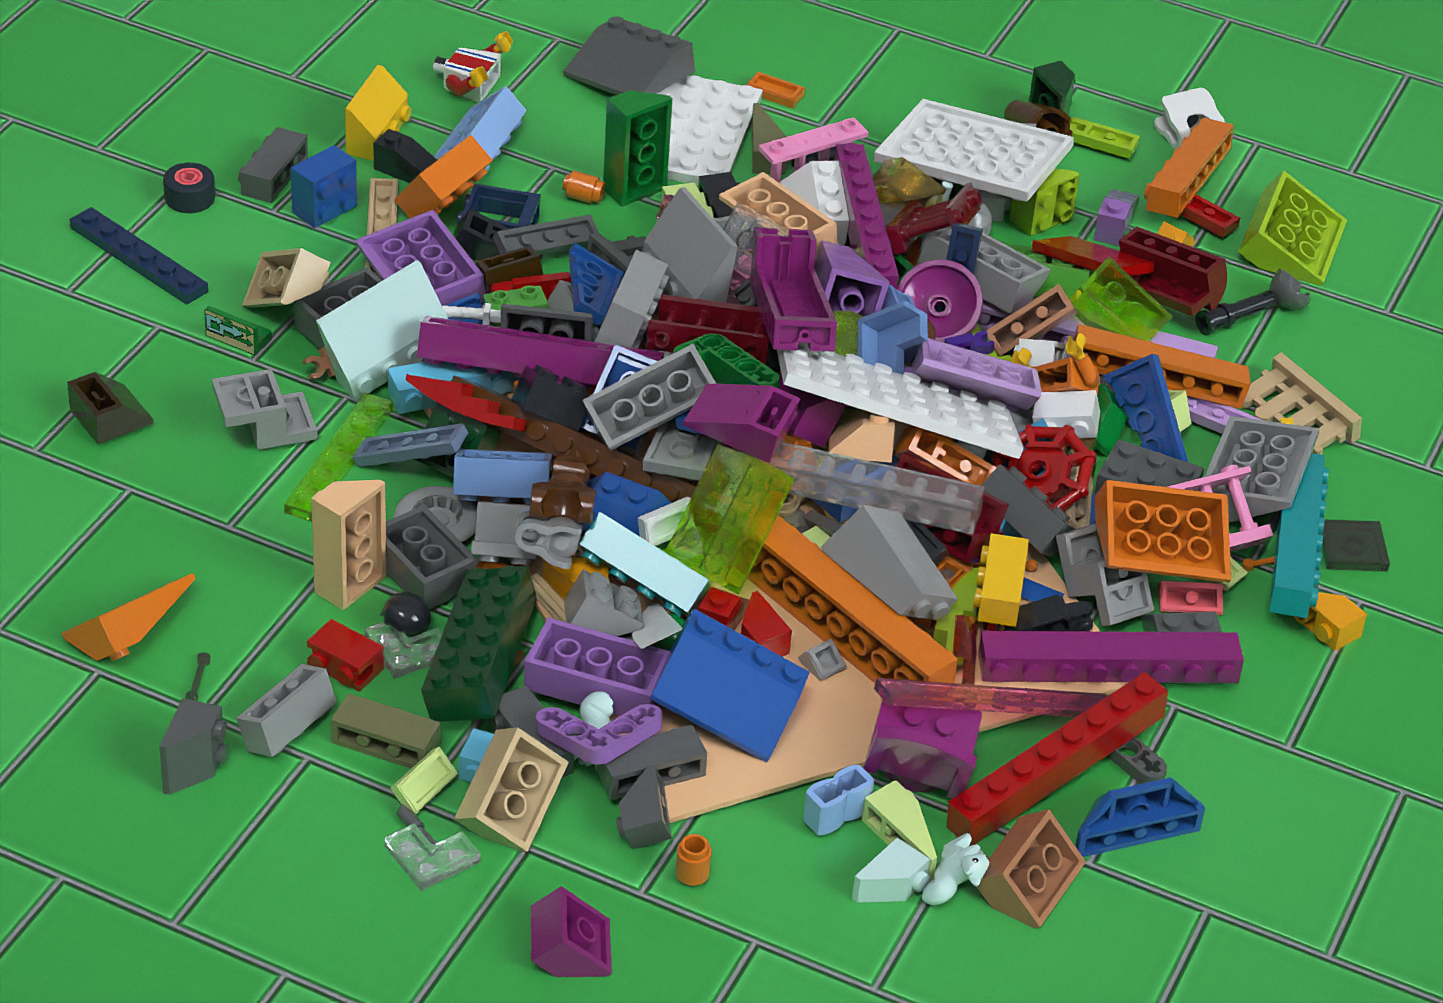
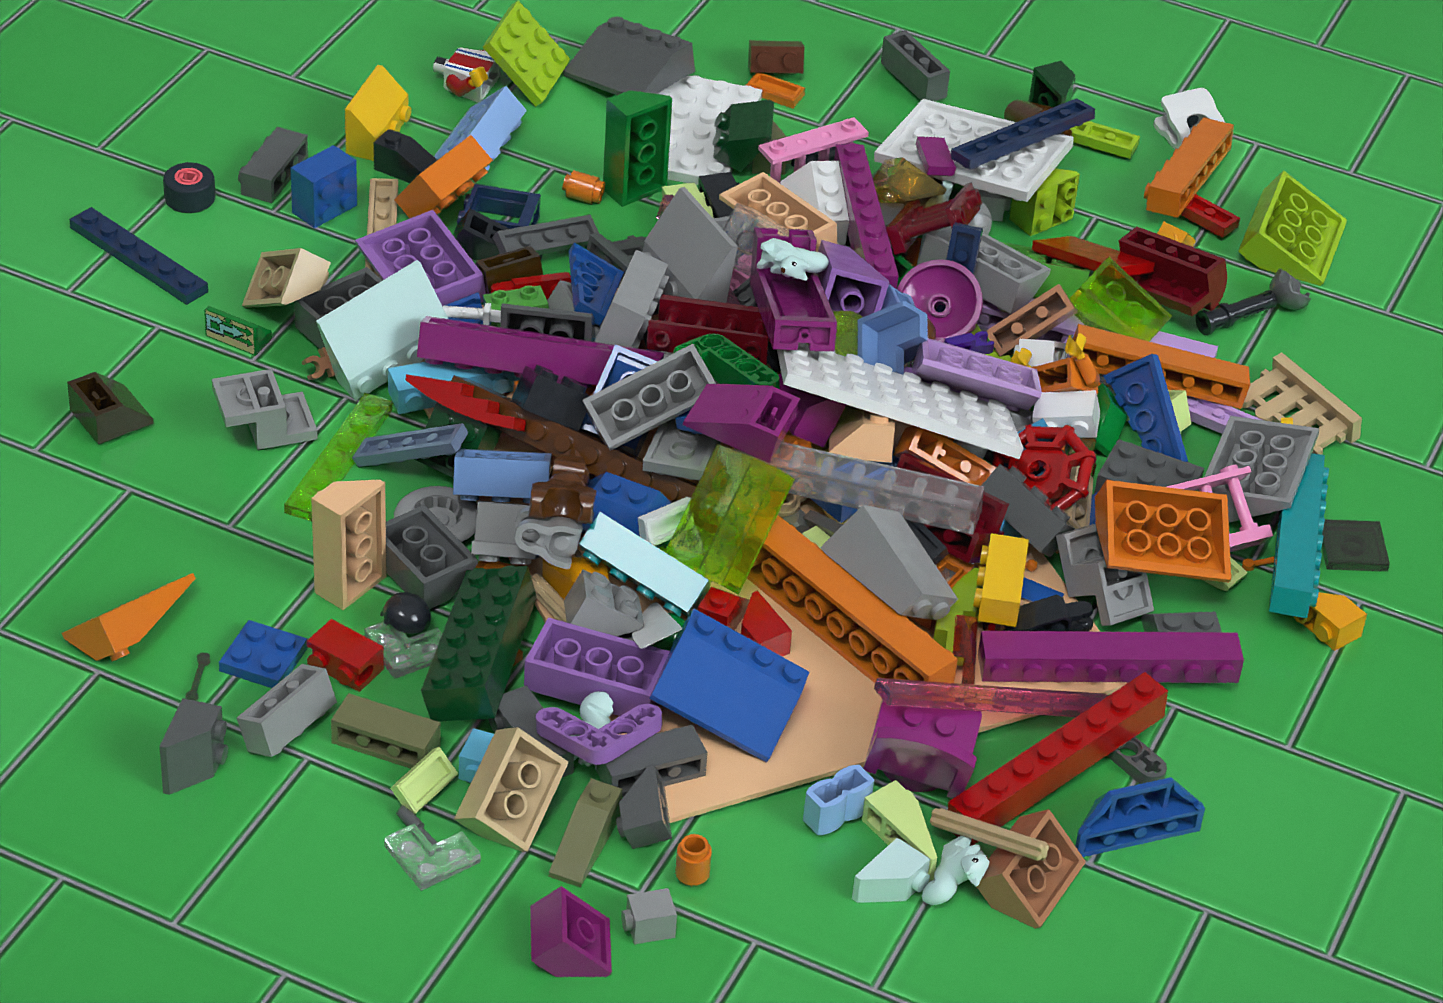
light grey slope [798,639,847,681] -> none
medium lavender slope [1094,189,1140,246] -> none
coral slope [1157,581,1223,615] -> none
none -> blue plate [219,620,308,688]
none -> lime plate [483,0,570,107]
none -> olive slope [549,779,623,888]
none -> light grey brick [621,888,677,944]
none -> dark green slope [712,100,774,172]
none -> copper brick [748,40,804,73]
none -> light aqua animal [757,238,829,281]
none -> dark grey brick [881,30,950,101]
none -> magenta tile [915,136,956,176]
none -> tan axle [930,808,1049,860]
none -> dark blue plate [951,98,1095,170]

